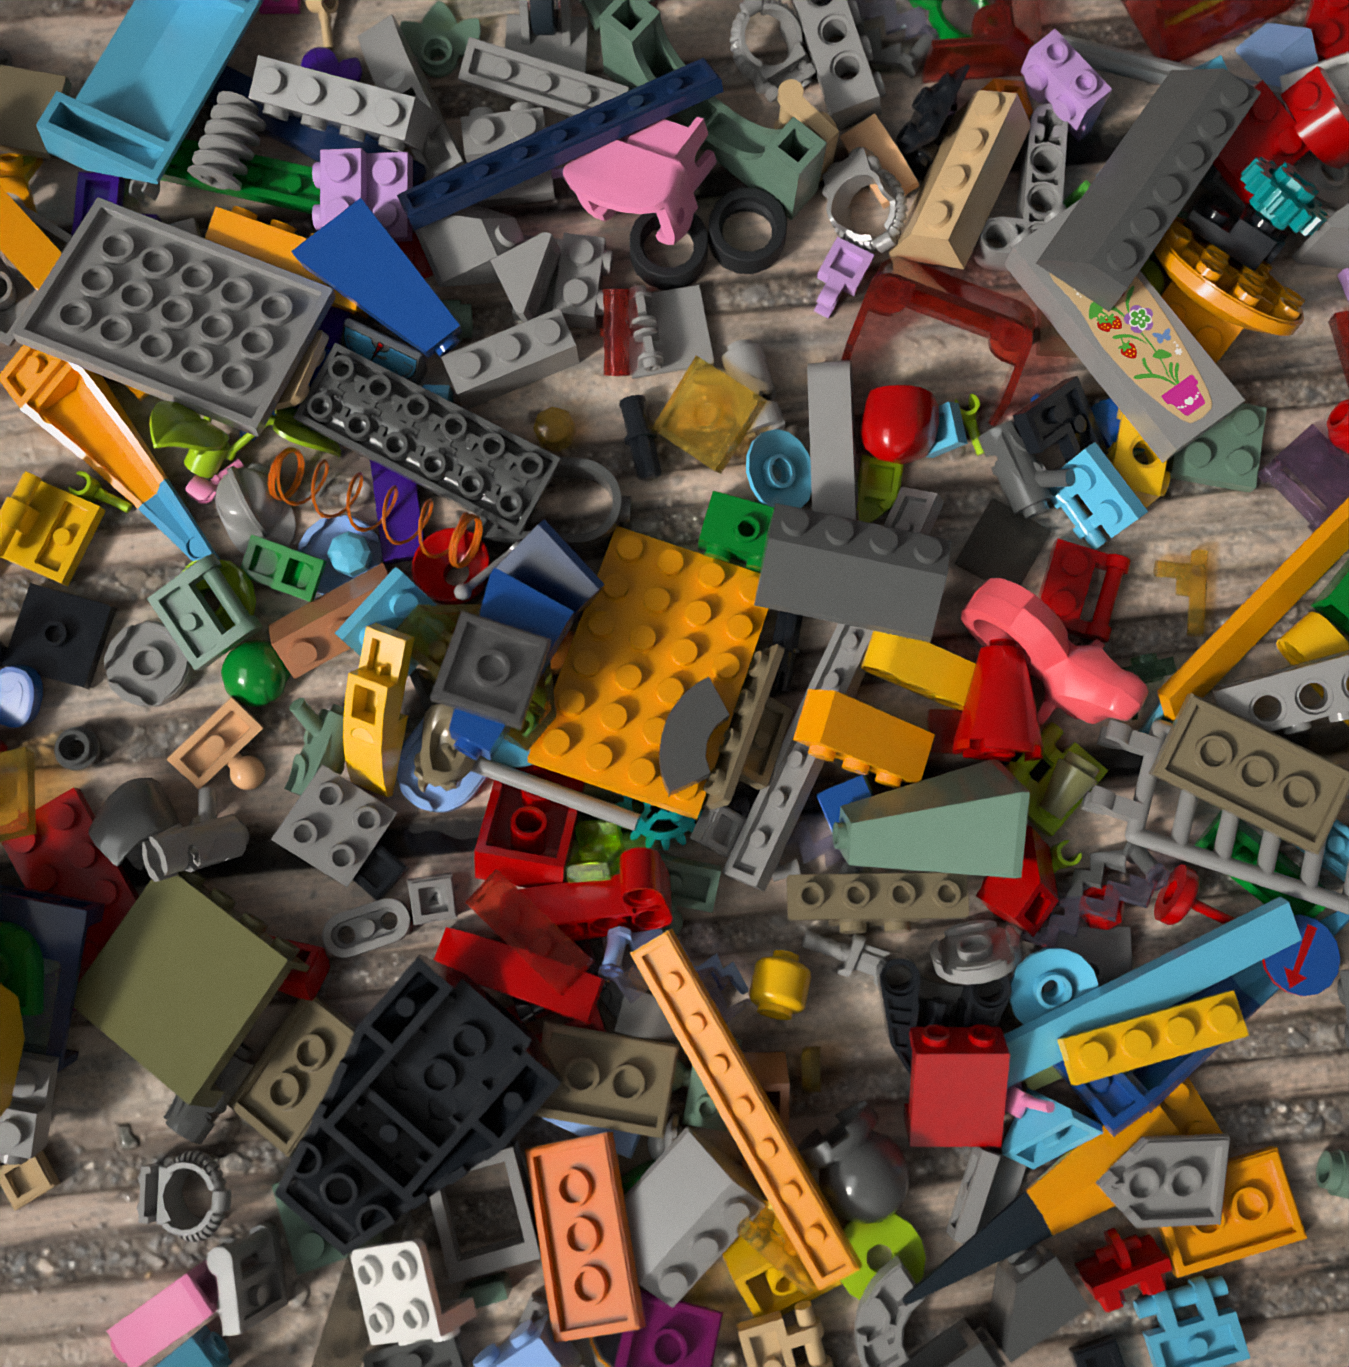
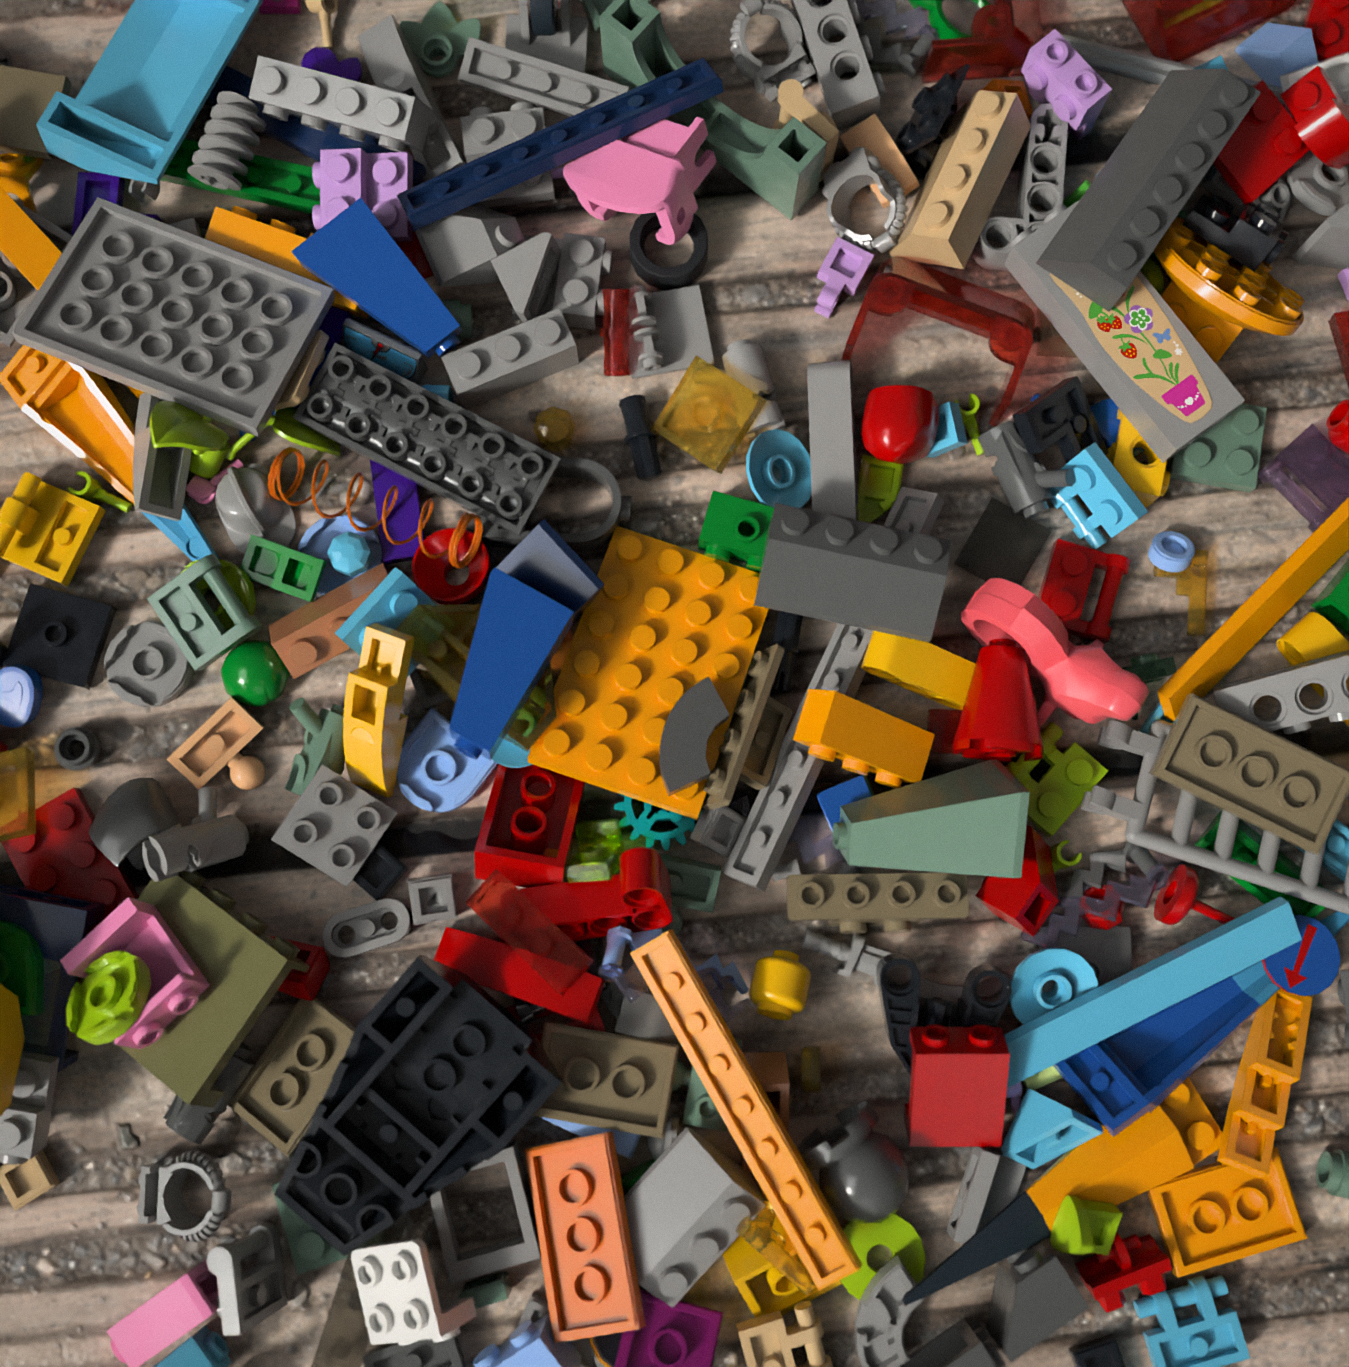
dark tan hat [414,704,476,792] -> none
flat silver plate [431,611,551,730] -> none
light grey hinge [454,539,522,600] -> none
light grey bar [471,756,641,831] -> none
black tyre [708,188,787,274] -> none
light grey tile [930,920,1022,985] -> none
bright pink hand [1005,1086,1055,1119] -> none
olive cone [1038,751,1099,820] -> none
yellow plate [1057,990,1249,1085] -> none
light grey tile [1095,1134,1230,1228] -> none
teal gear [1240,156,1327,236] -> none
none -> bright pink panel [60,897,210,1049]
none -> lime tile [66,950,151,1045]
none -> light grey slope [133,392,192,521]
none -> lime tile [1050,1195,1123,1255]
none -> light blue tile [1148,531,1195,572]
none -> light orange slope [1217,989,1313,1178]

